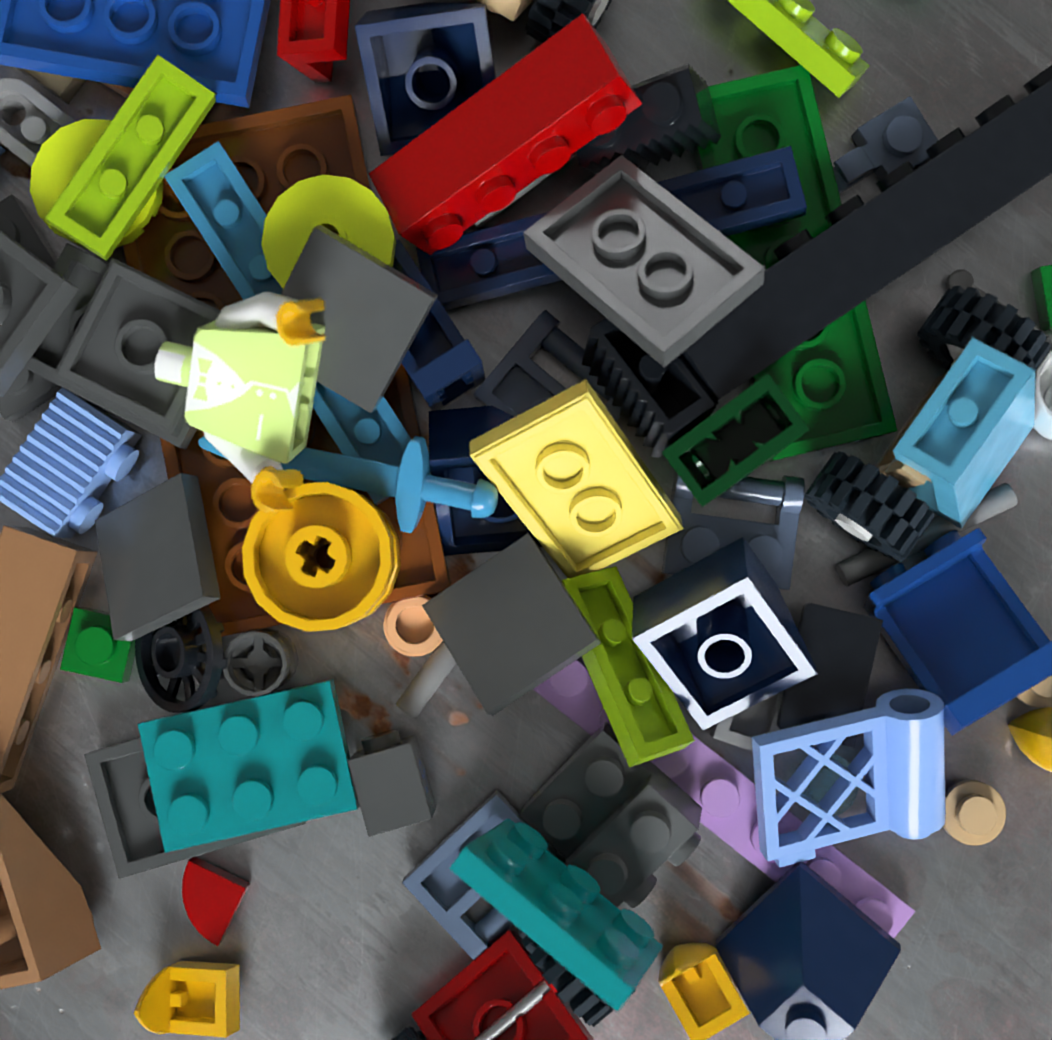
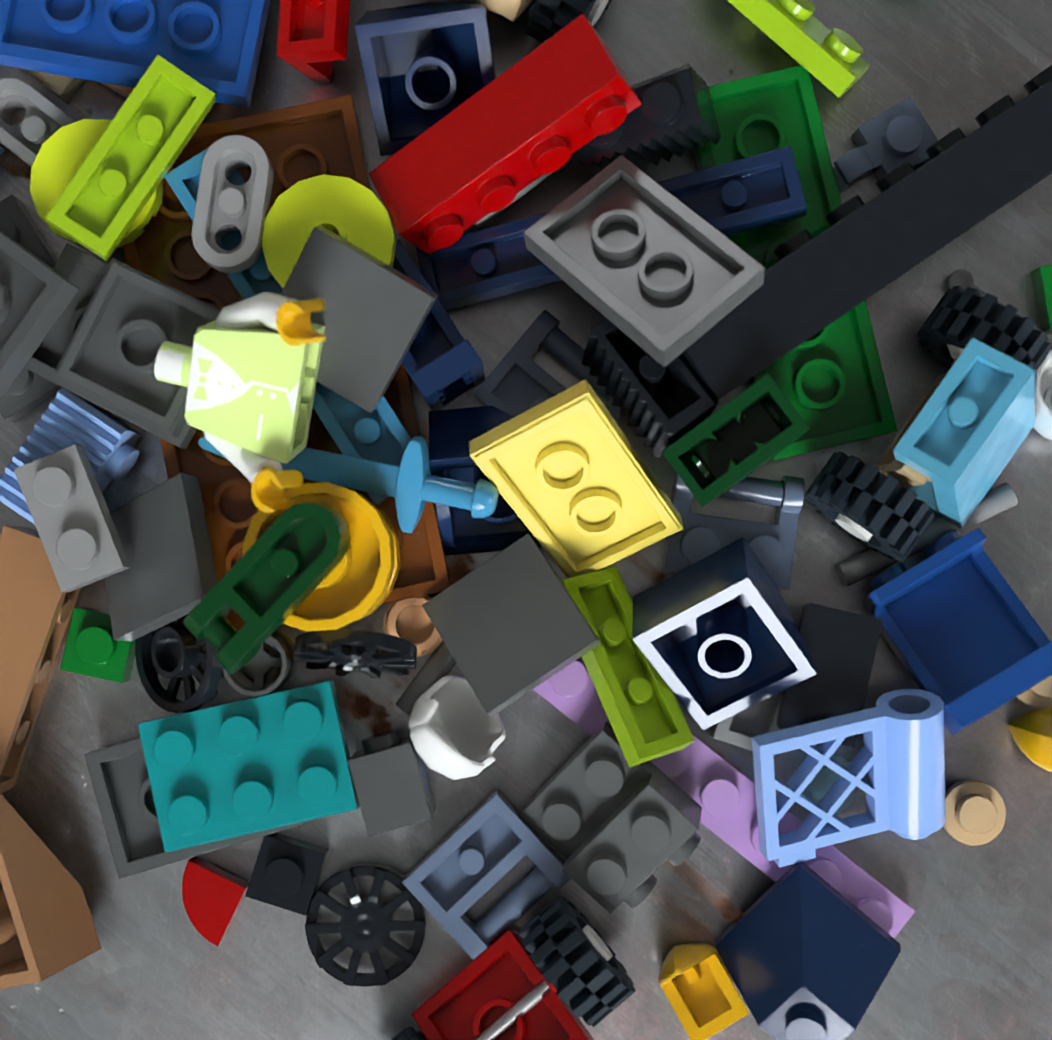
yellow plate [133,961,240,1038] -> none
teal plate [449,818,663,1012] -> none
none -> light grey plate [13,444,131,592]
none -> dark green plate [183,502,350,674]
none -> light grey plate [192,135,274,273]
none -> black plate [245,832,329,916]
none -> black wheel [293,629,417,678]
none -> black wheel [305,863,426,987]
none -> white hair [409,675,506,780]

